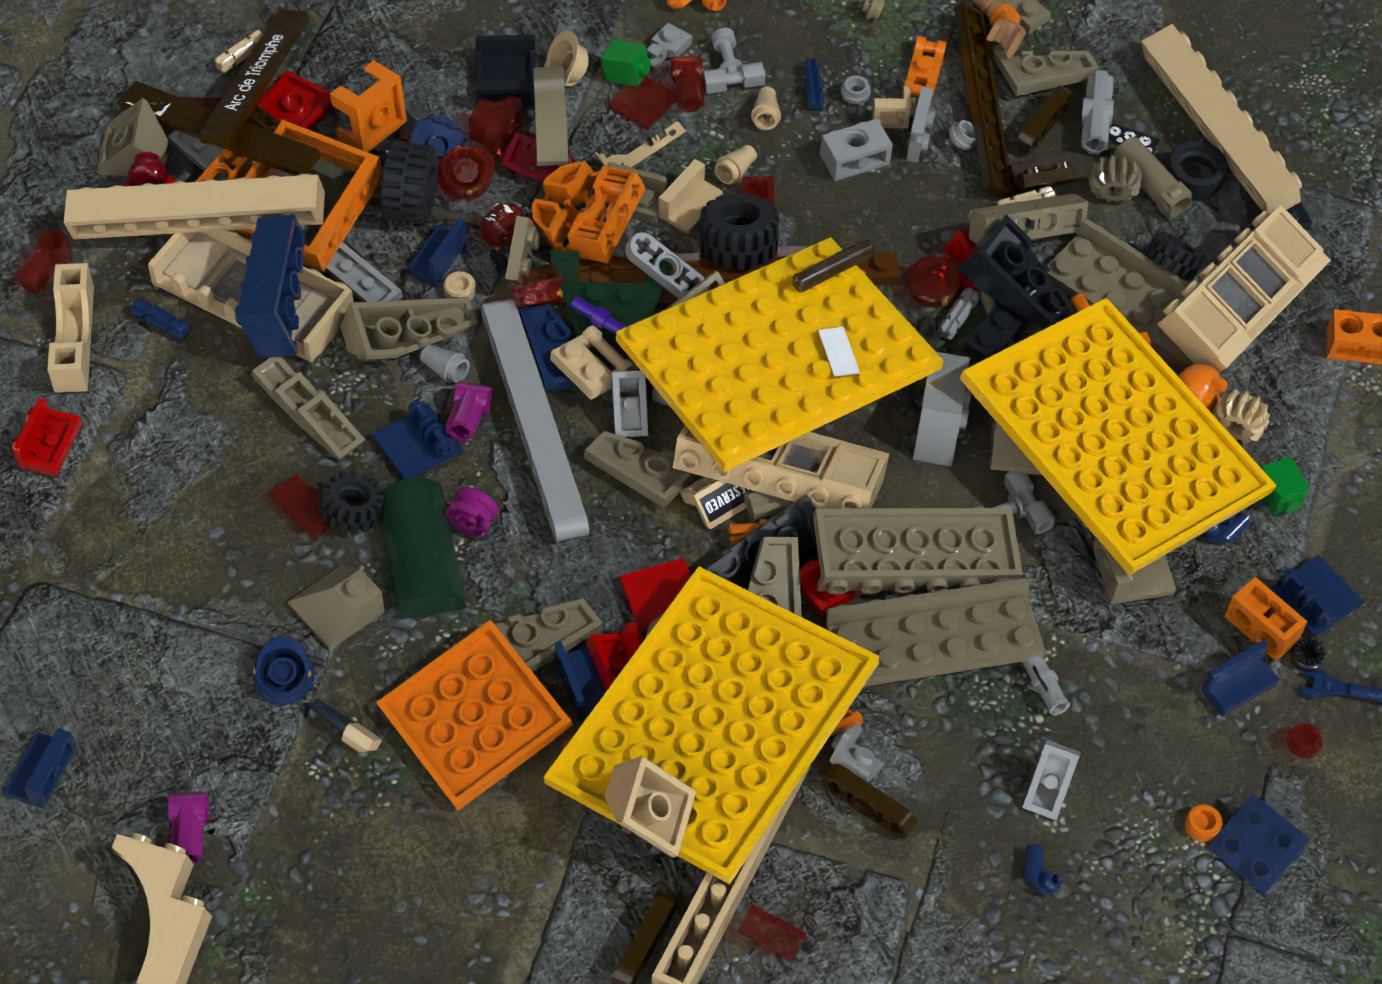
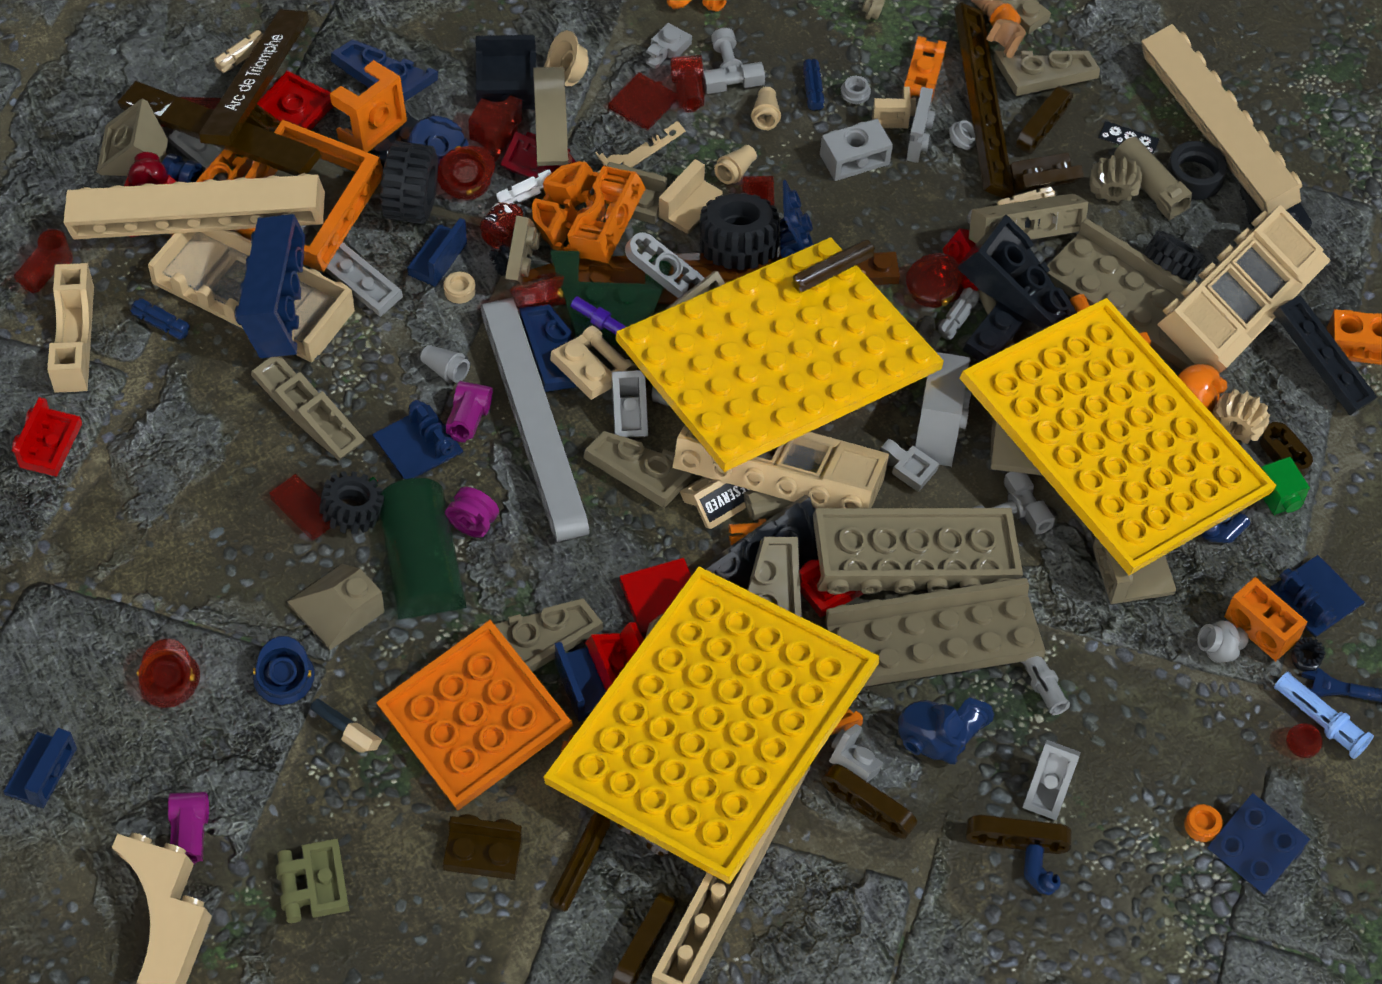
dark tan wedge [340,297,478,360] -> none
green brick [601,39,651,87] -> none
tan slope [605,756,696,857] -> none
clear red piece [739,904,806,961] -> none
white sticker [818,327,860,377] -> none
light grey piece [1081,70,1114,154] -> none
dark blue panel [1201,640,1279,717] -> none
none -> clear red piece [137,638,200,708]
none -> dark blue wheel [162,153,202,183]
none -> olive plate [275,839,350,923]
none -> dark blue wing [331,39,438,102]
none -> dark brown bracket [443,814,523,880]
none -> white axle [496,170,552,209]
none -> dark brown axle [550,813,610,912]
none -> dark blue hinge [780,179,813,258]
none -> light grey plate [880,439,939,492]
none -> dark blue head [898,698,994,765]
none -> dark brown beam [966,815,1072,854]
none -> light grey animal [1197,620,1249,663]
none -> dark brown beam [1260,422,1313,477]
none -> black plate [1273,295,1378,416]
none -> light blue pin [1274,672,1374,759]

